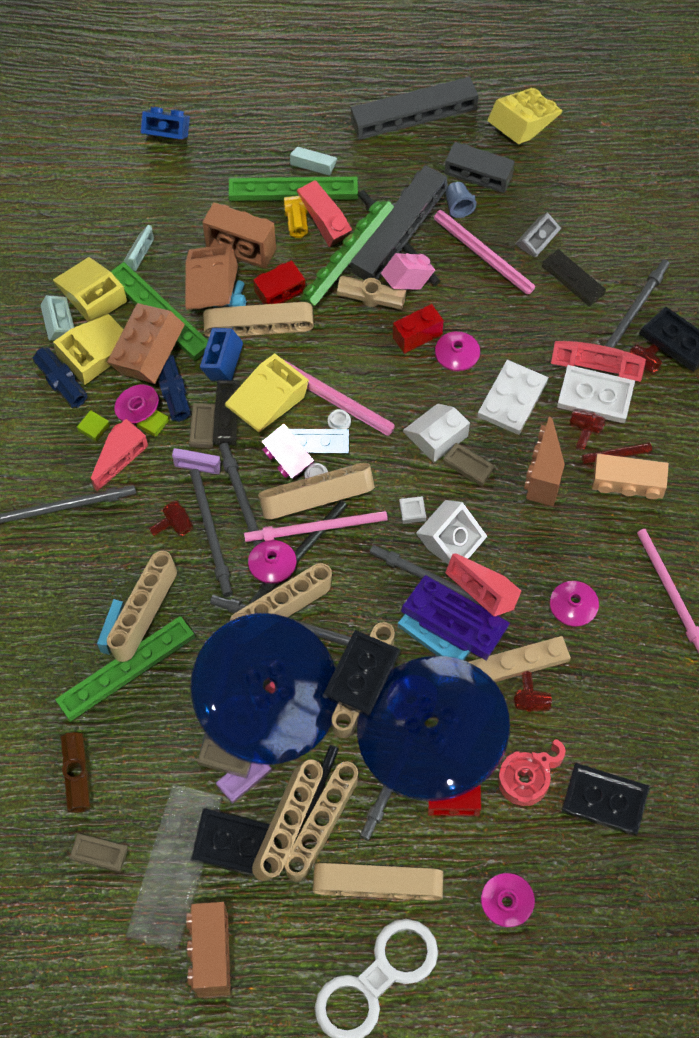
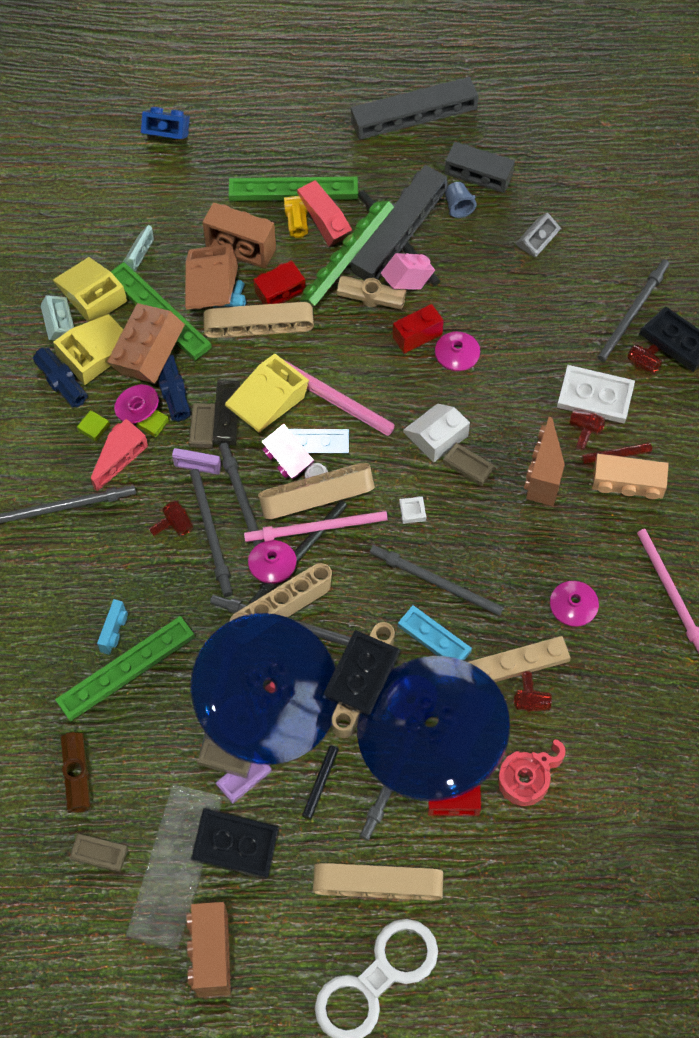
tan beam [107,551,177,662] -> none
blue brick [200,328,243,382] -> none
tan beam [252,760,323,881] -> none
tan beam [285,761,358,882] -> none
light aqua slope [290,147,337,176] -> none
white plate [328,409,351,429] -> none
dark purple piece [401,575,510,661] -> none
white slope [416,500,487,564] -> none
bright pink axle [434,210,535,295] -> none
coral slope [445,553,521,616] -> none
white plate [477,360,549,435] -> none
dark pink dish [481,873,535,927] -> none
light yellow slope [487,88,562,144] -> none
clear smoke plate [542,249,606,307] -> none
coral slope [551,341,646,382] -> none
black tile [561,763,650,836] -> none

